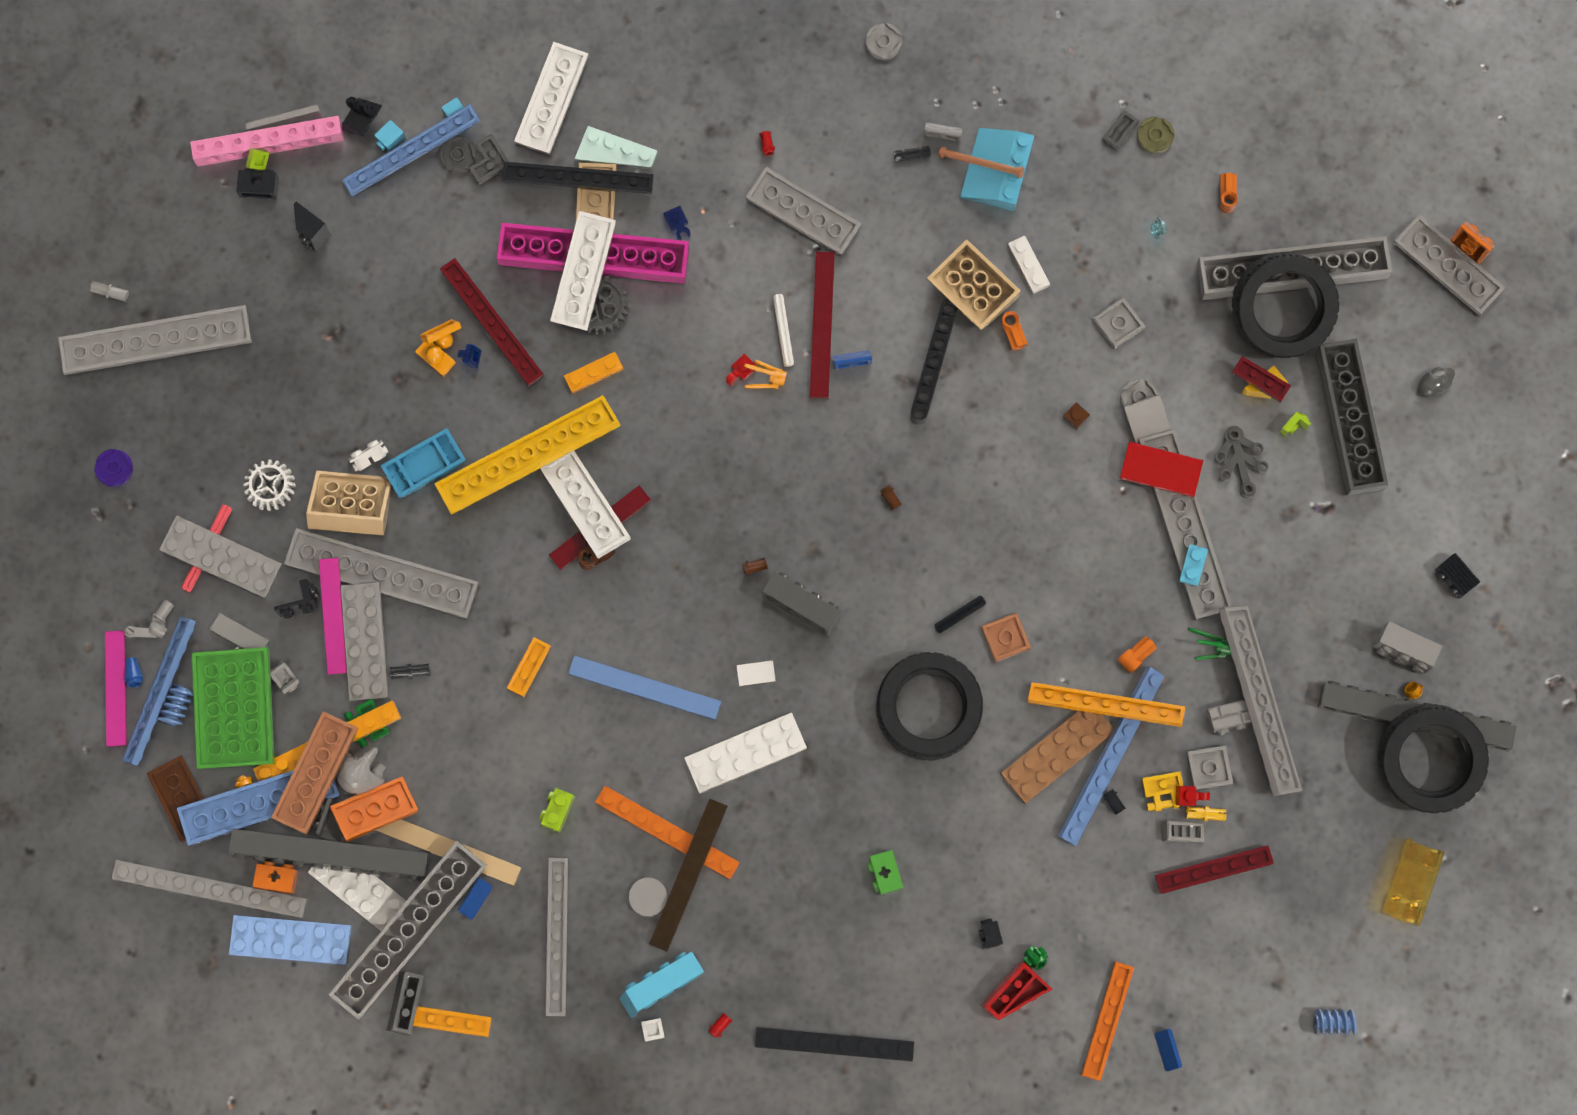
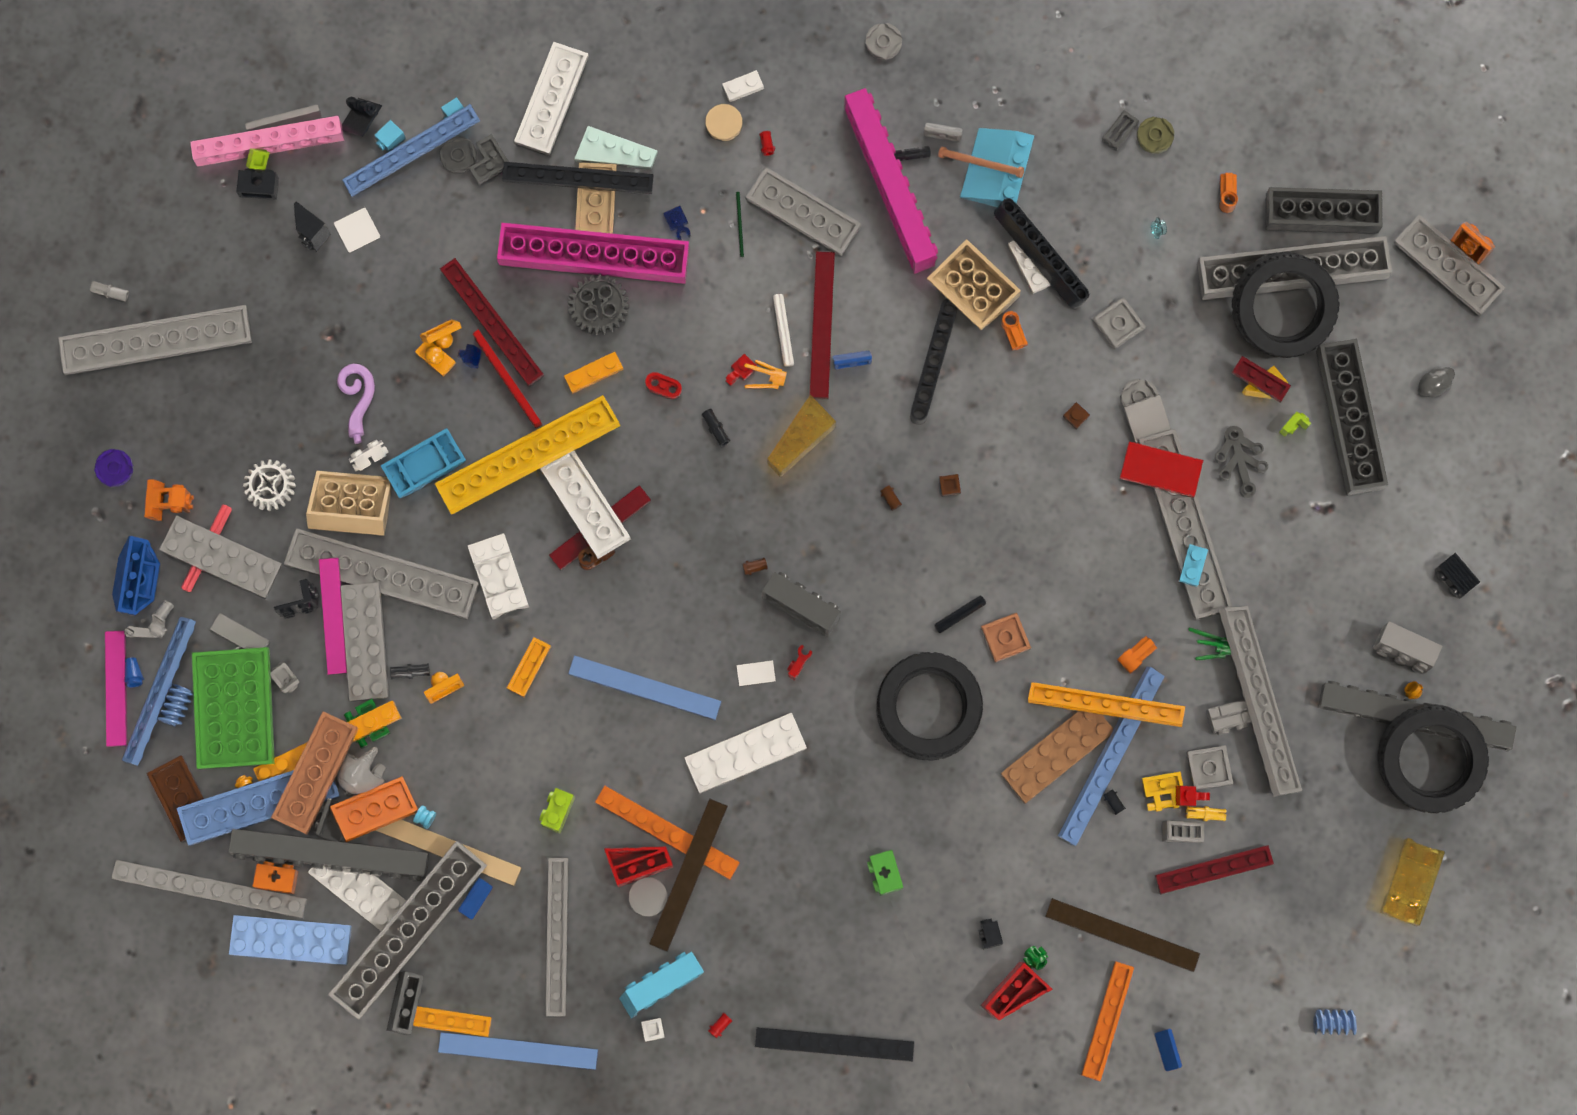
white plate [550,211,616,331] -> none
none -> blue wedge [112,536,160,615]
none -> orange tile [144,479,194,521]
none -> white sticker [334,208,380,253]
none -> lavender plant [337,363,375,444]
none -> medium azure wheel [413,805,436,829]
none -> light orange tile [424,672,464,704]
none -> medium blue tile [438,1032,598,1070]
none -> white piece [468,533,529,620]
none -> red tile [473,329,542,429]
none -> red wedge [604,846,673,888]
none -> red plate [645,372,682,399]
none -> black pin [701,409,731,447]
none -> tan tile [705,104,742,141]
none -> white plate [722,70,764,102]
none -> dark green axle [736,192,744,257]
none -> clear yellow wedge [767,395,836,477]
none -> red plate [787,645,812,681]
none -> dark pink brick [844,88,938,274]
none -> reddish brown plate [939,474,961,497]
none -> black beam [994,198,1090,309]
none -> dark brown tile [1045,898,1200,972]
none -> dark grey brick [1266,187,1383,233]

